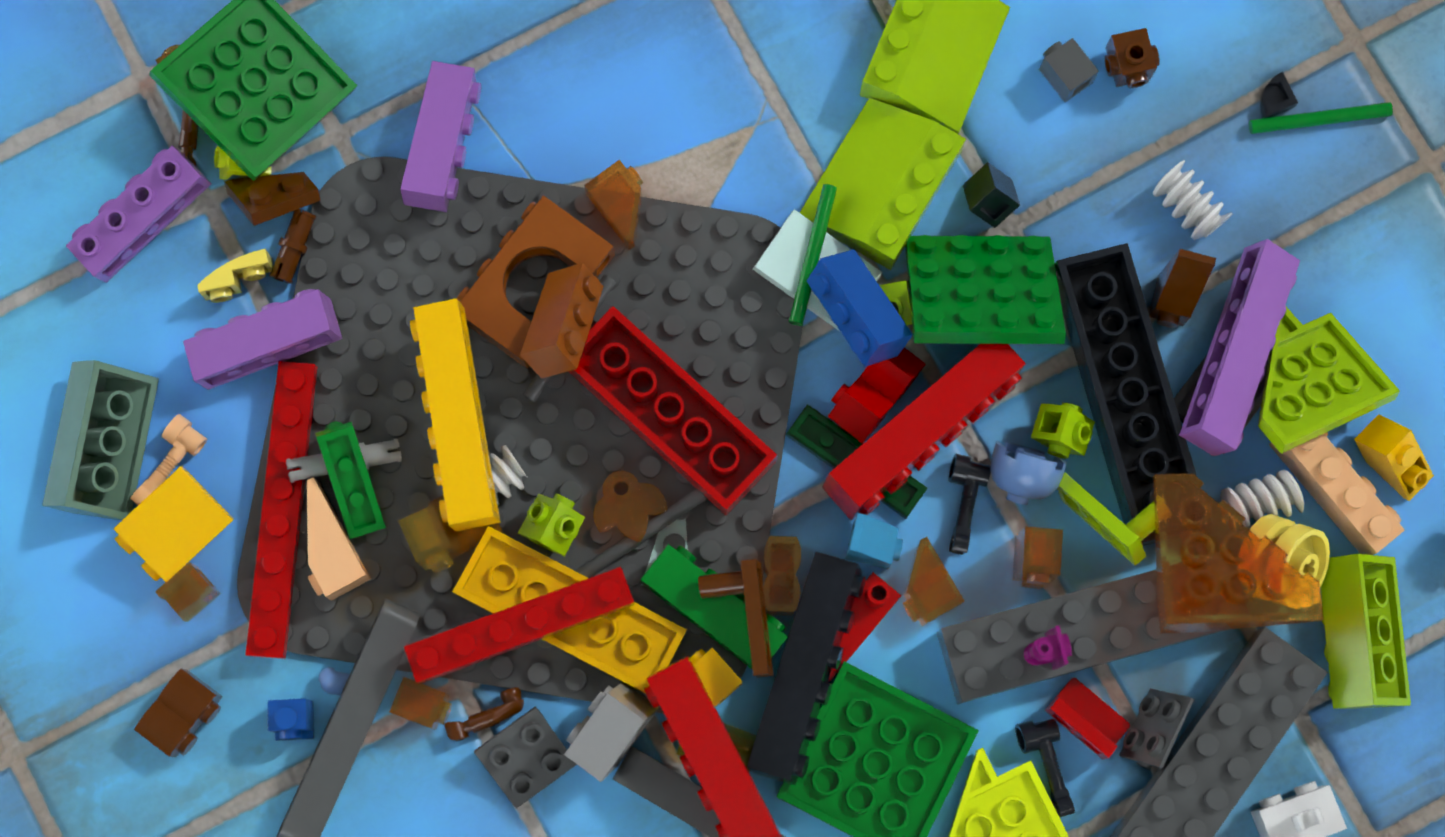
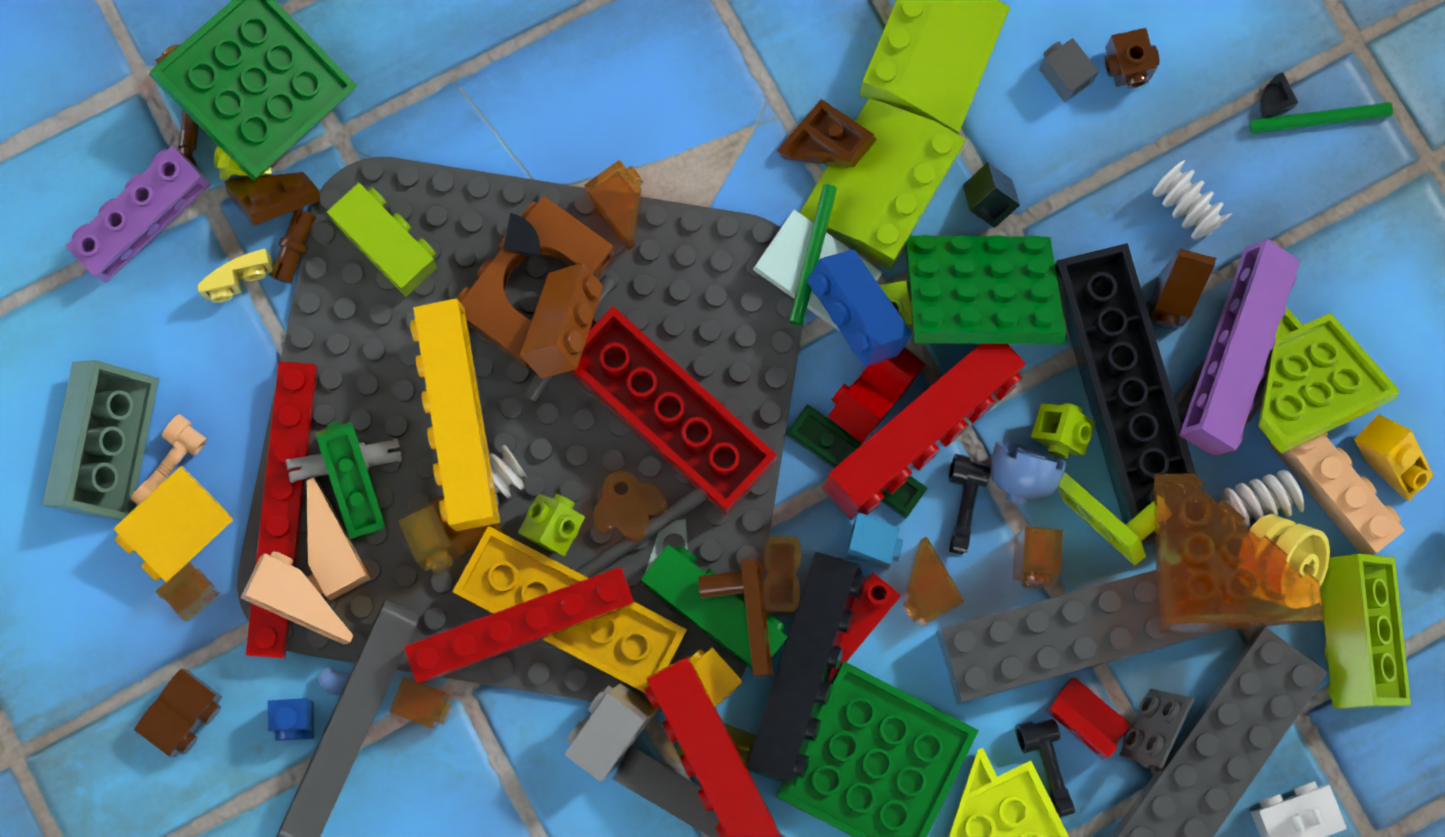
medium lavender brick [183,289,343,390] -> none
medium lavender brick [400,61,481,212] -> none
reddish brown arm [444,687,524,741] -> none
dark grey hinge [474,706,577,809] -> none
magenta hinge [1024,625,1072,670] -> none
none -> light nougat slope [241,551,353,645]
none -> lime brick [327,183,438,297]
none -> black tile [503,213,541,258]
none -> reddish brown wing [777,99,877,167]

